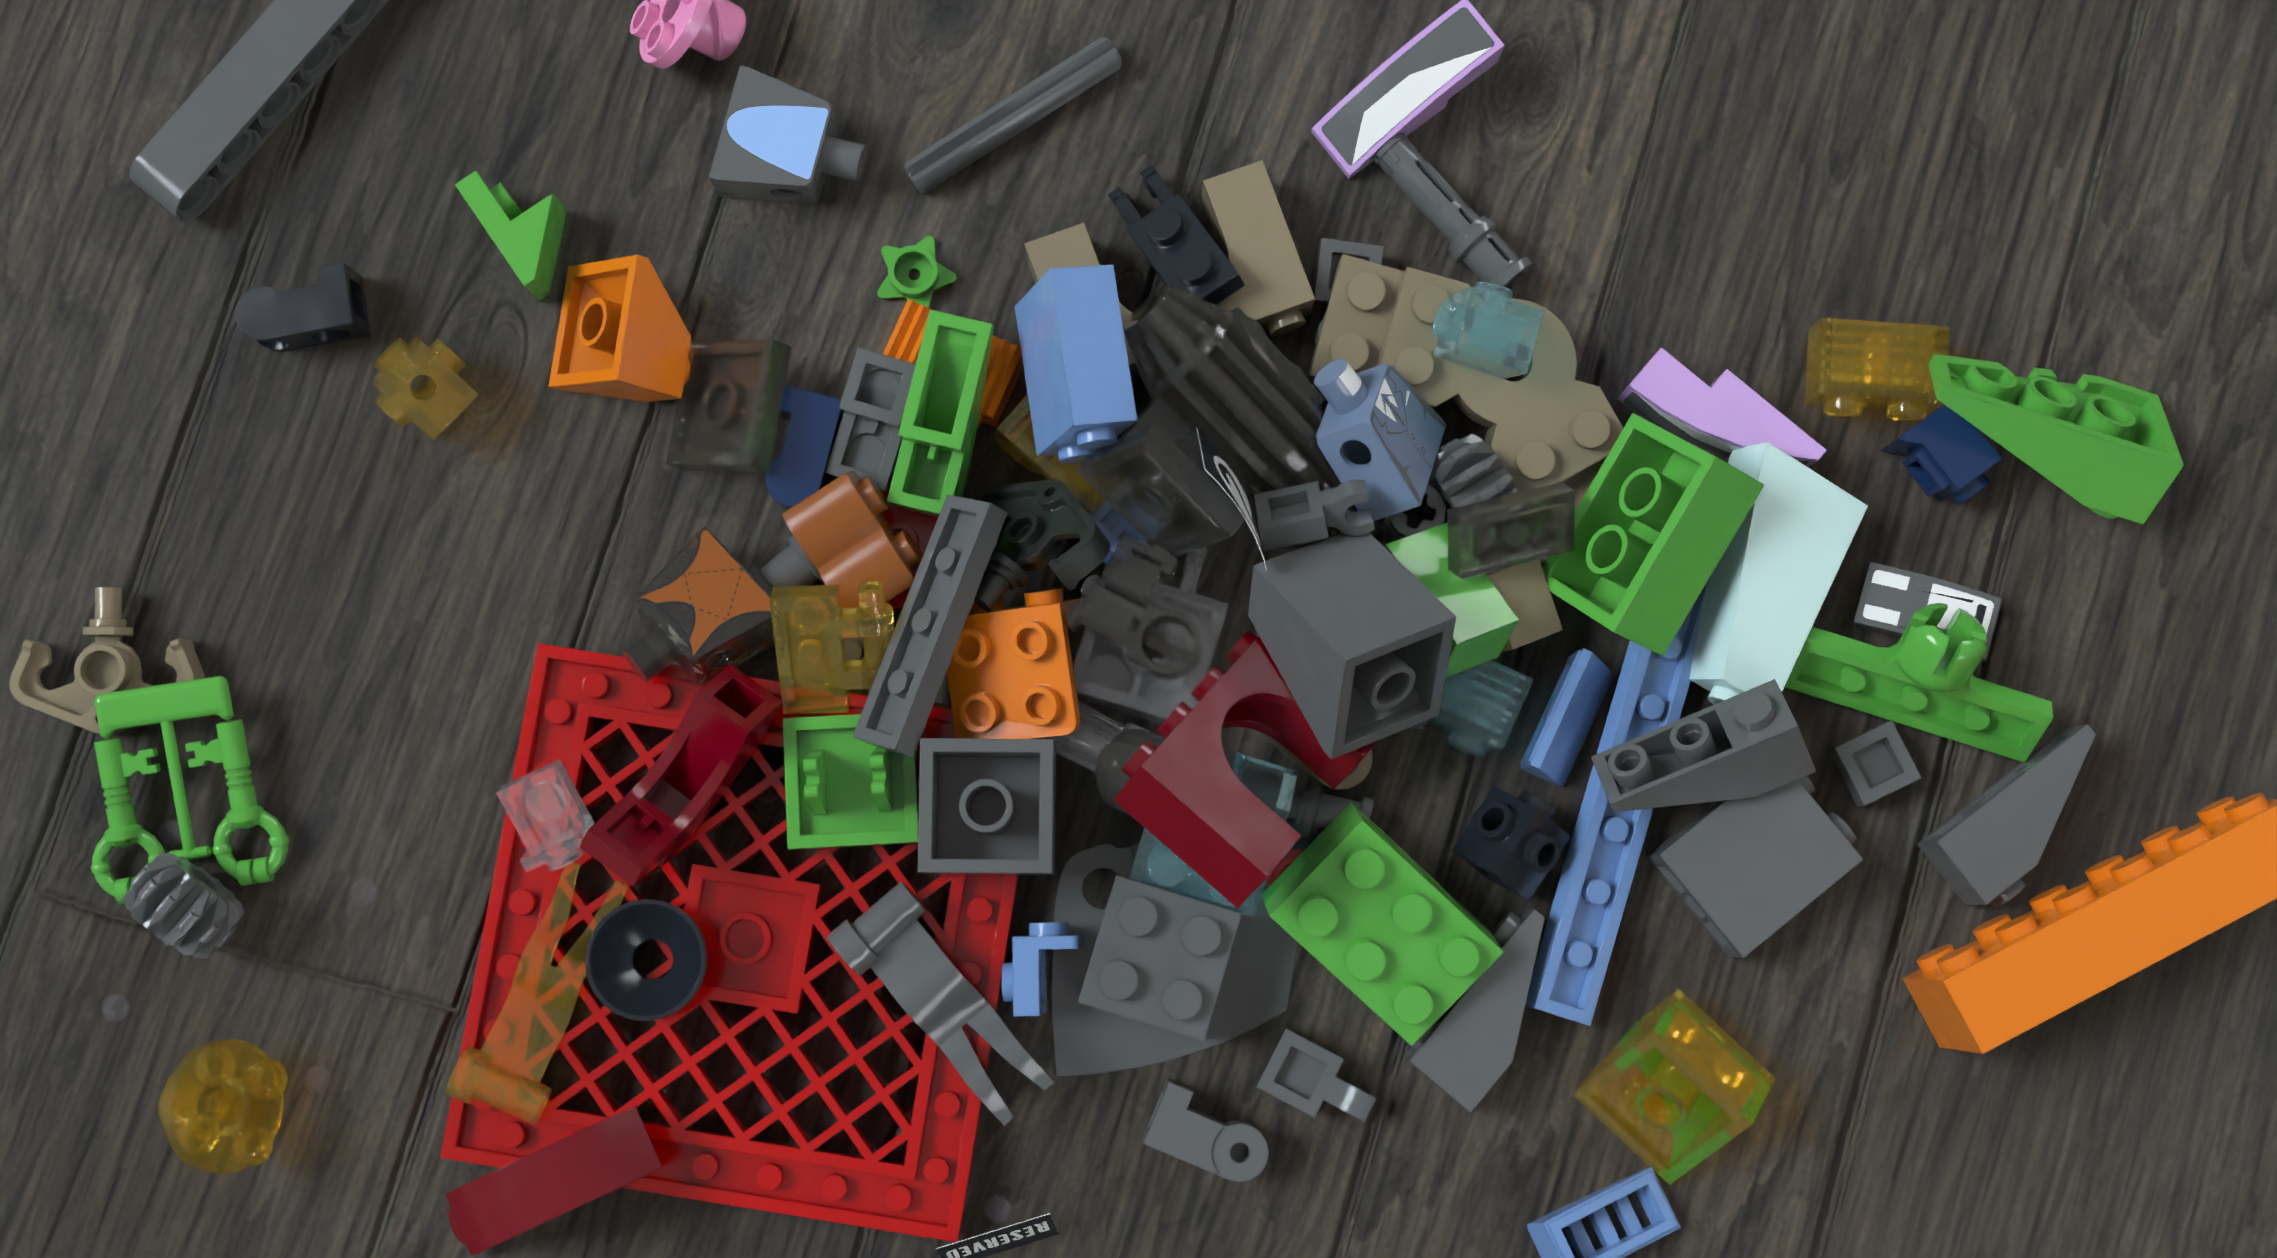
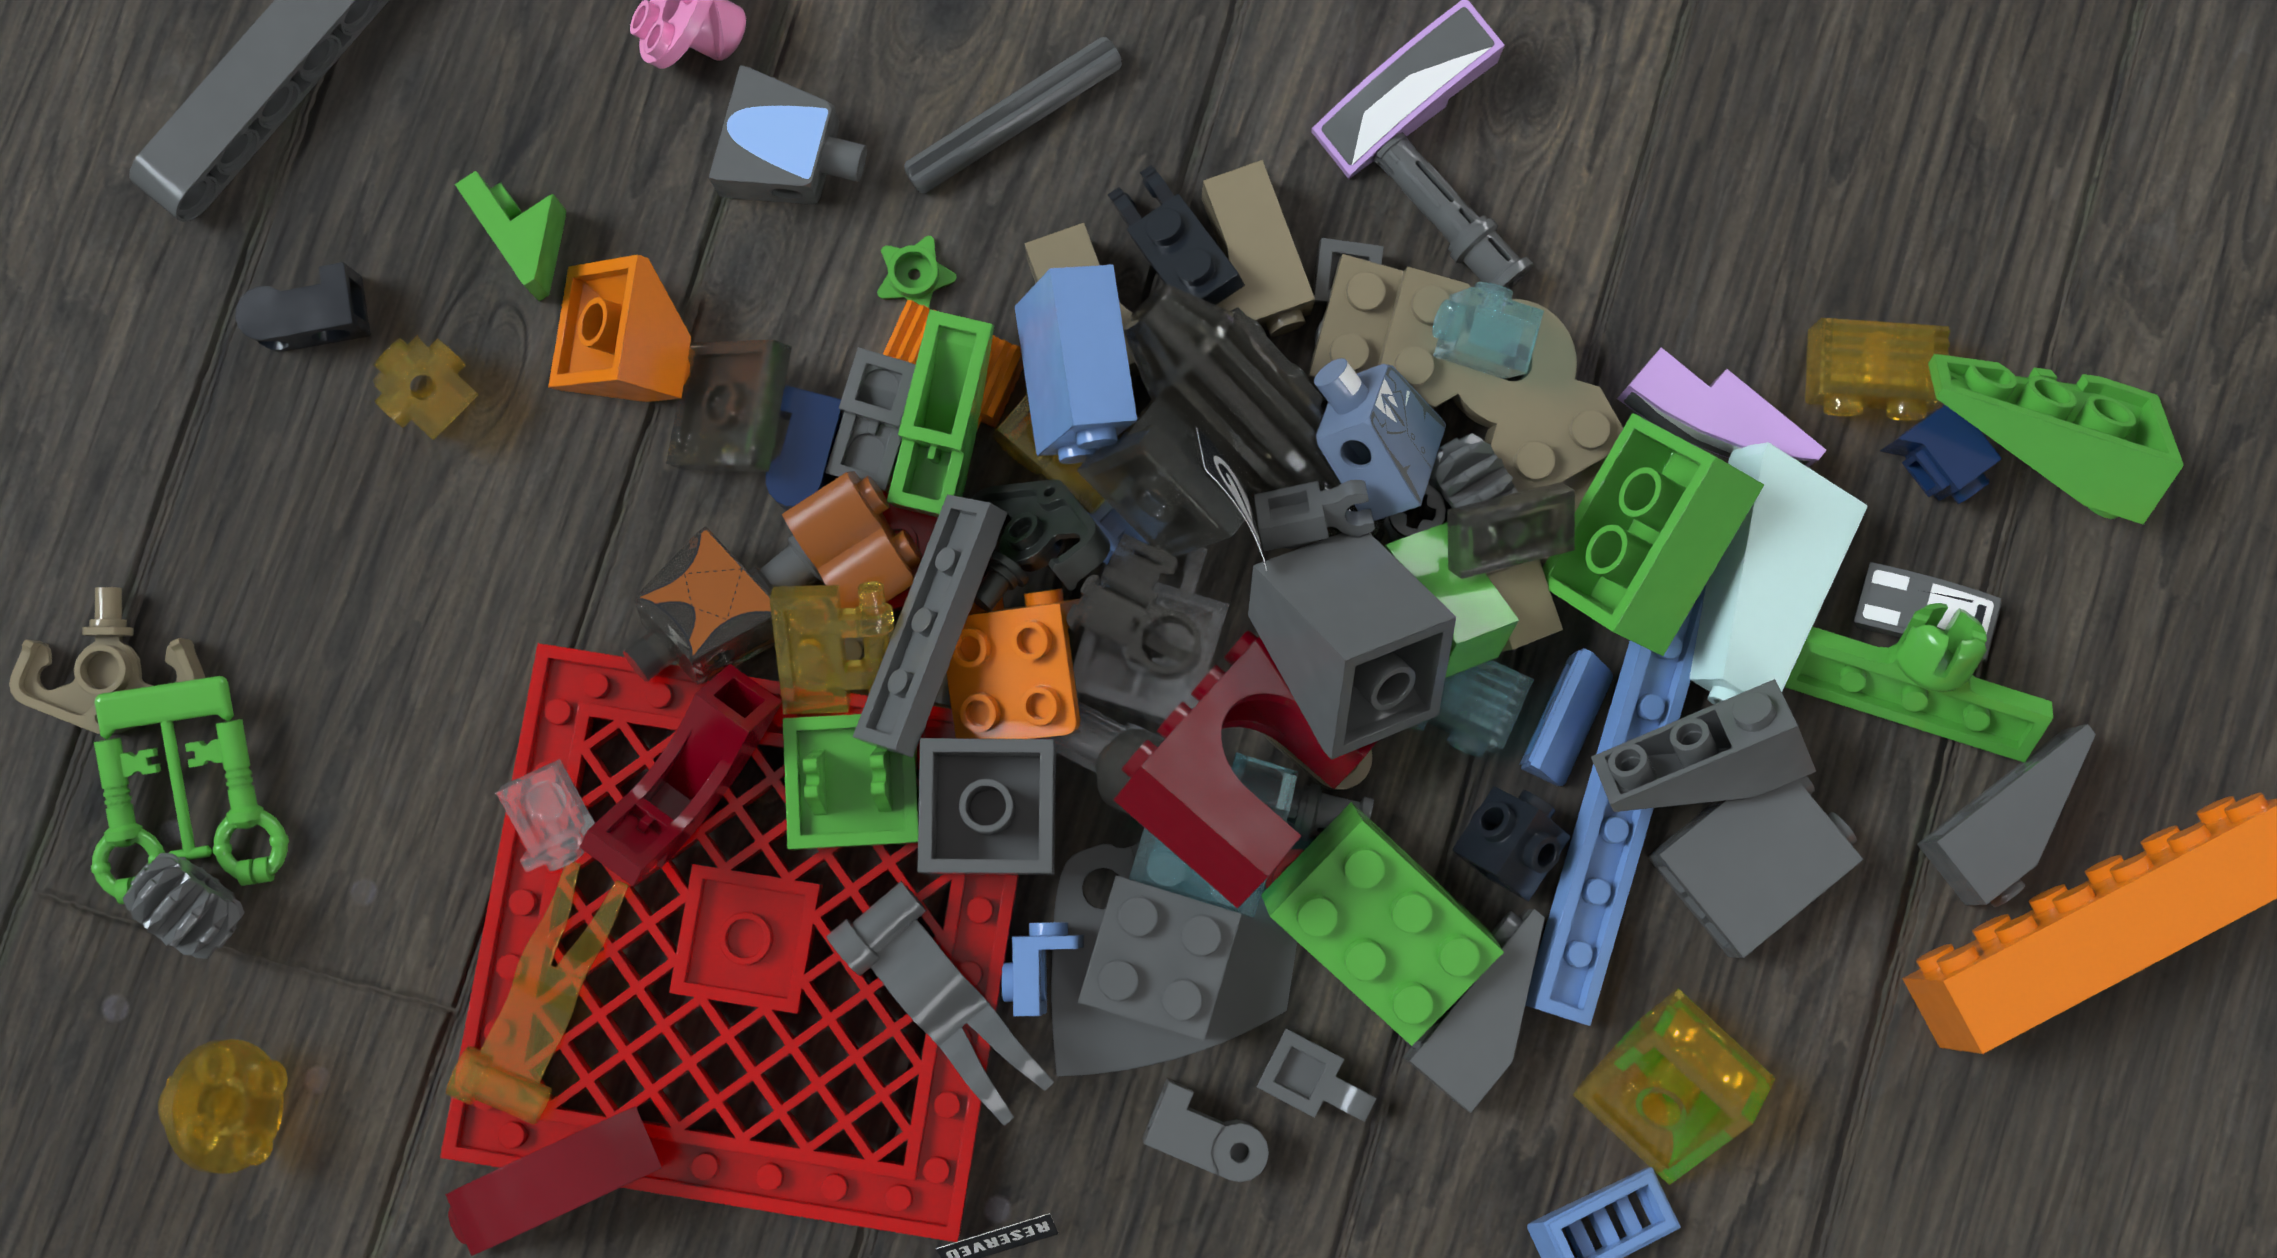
black piece [585,899,708,1021] -> none
dark grey plate [1828,720,1921,807] -> none

